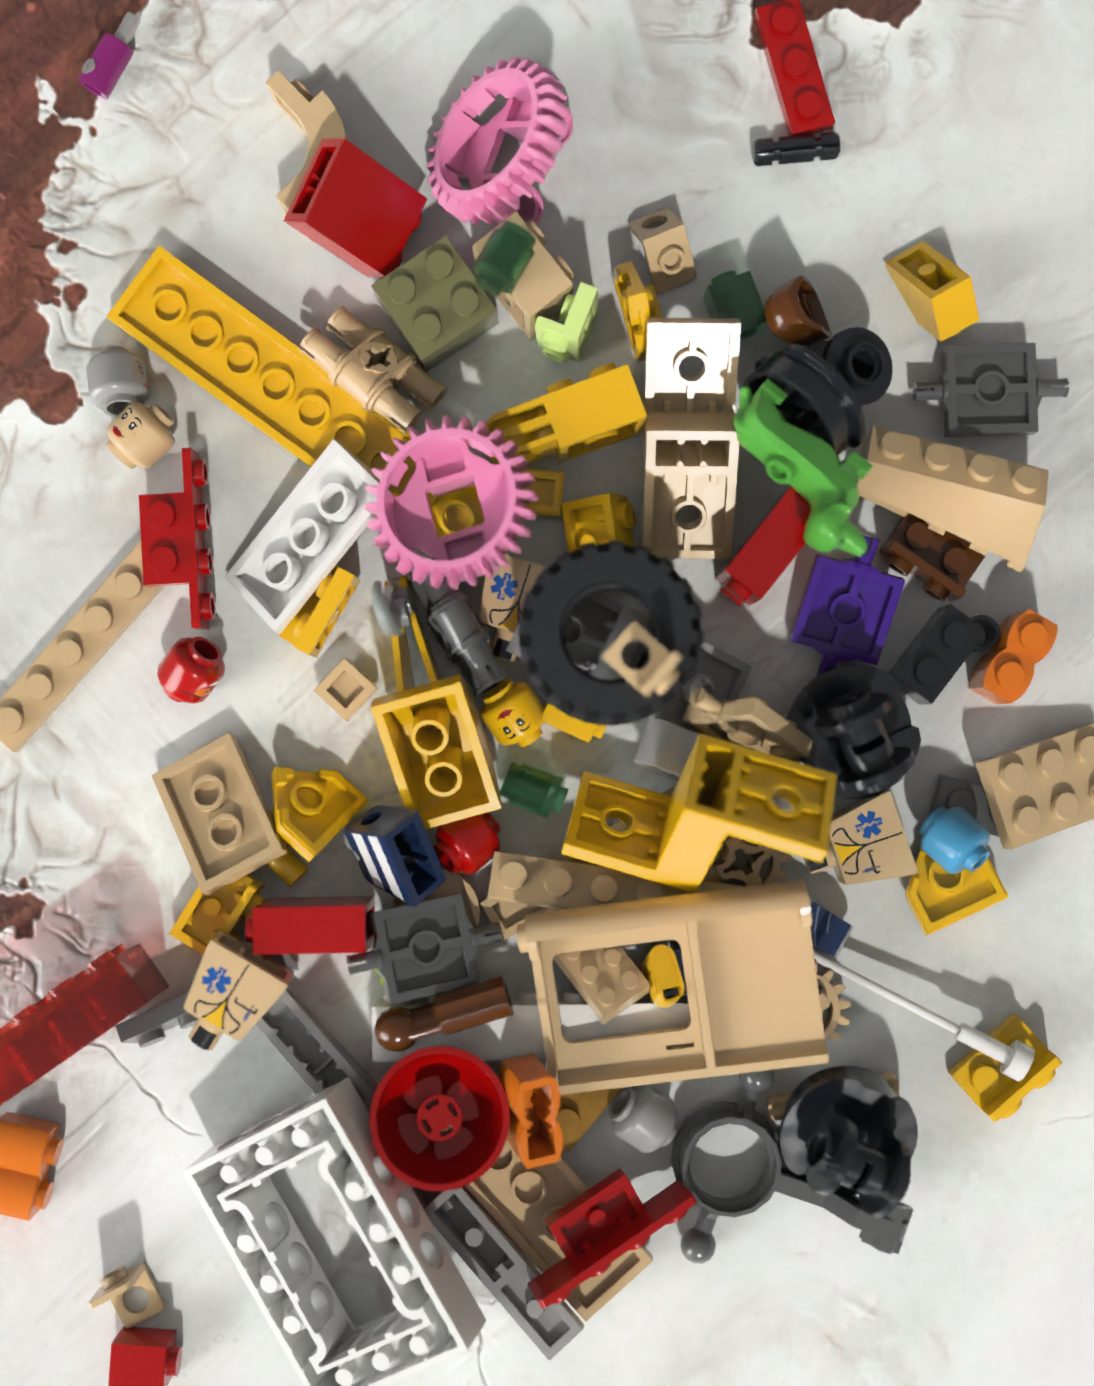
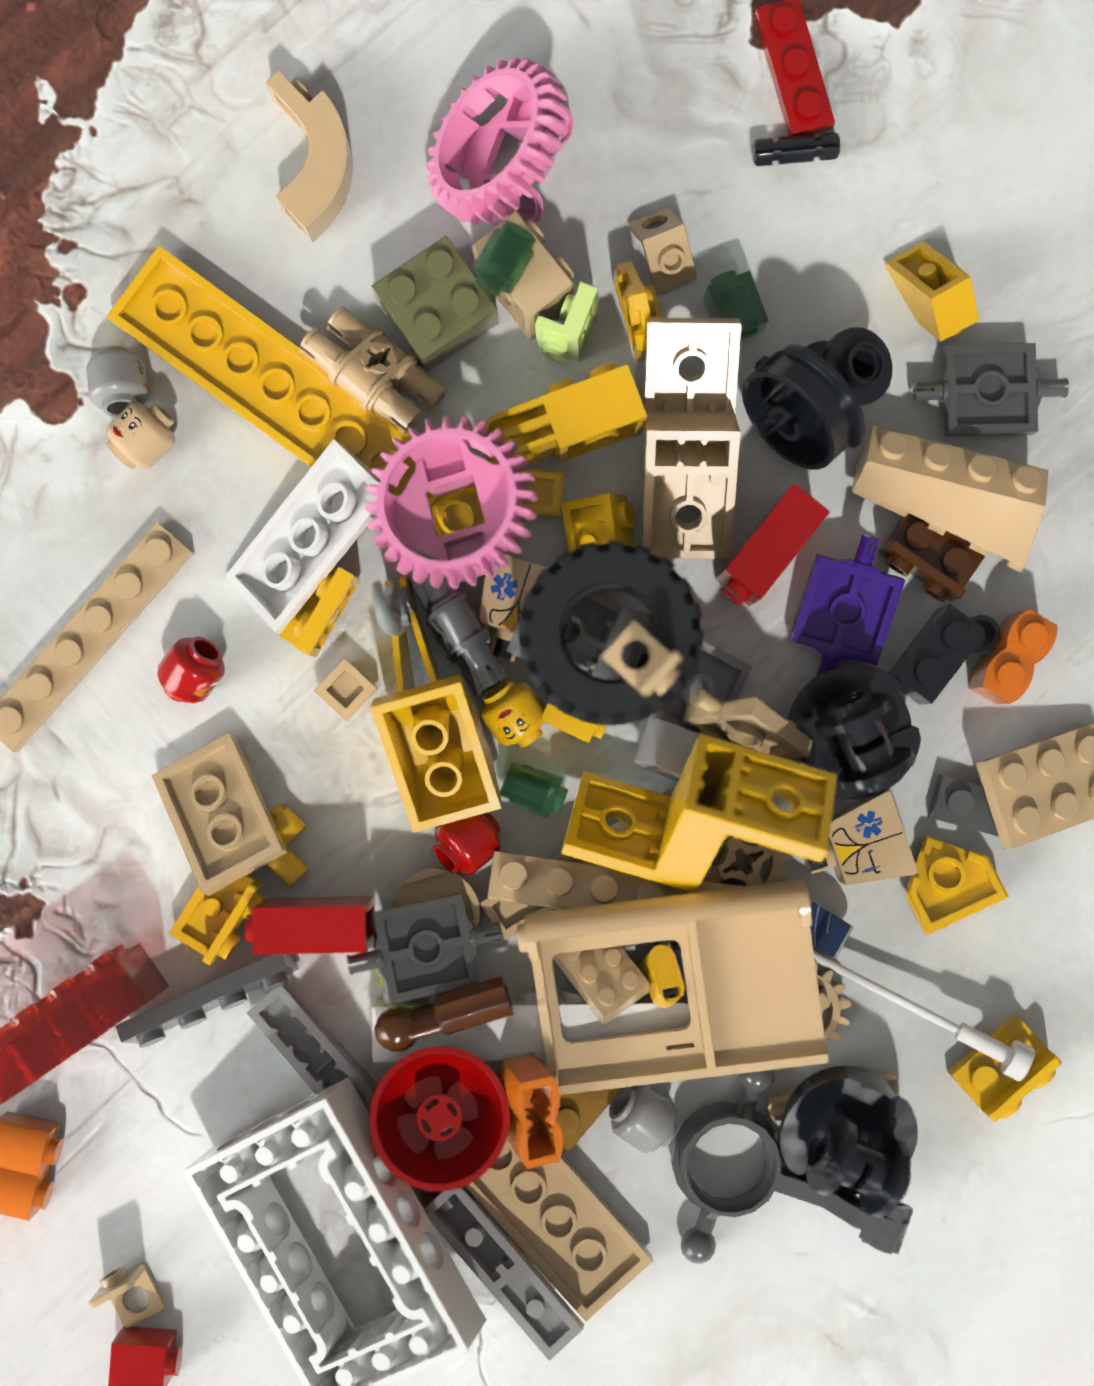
magenta piece [78,12,141,100] -> none
red bracket [139,447,216,630] -> none
tan torso [183,929,294,1050] -> none
yellow plate [271,766,369,862] -> none
red brick [283,138,427,278] -> none
dark blue torso [344,805,446,907] -> none
red bracket [528,1168,697,1309] -> none
bright green animal [733,379,873,557] -> none
reddish brown piece [764,274,832,346] -> none
dark azure head [920,806,990,874] -> none

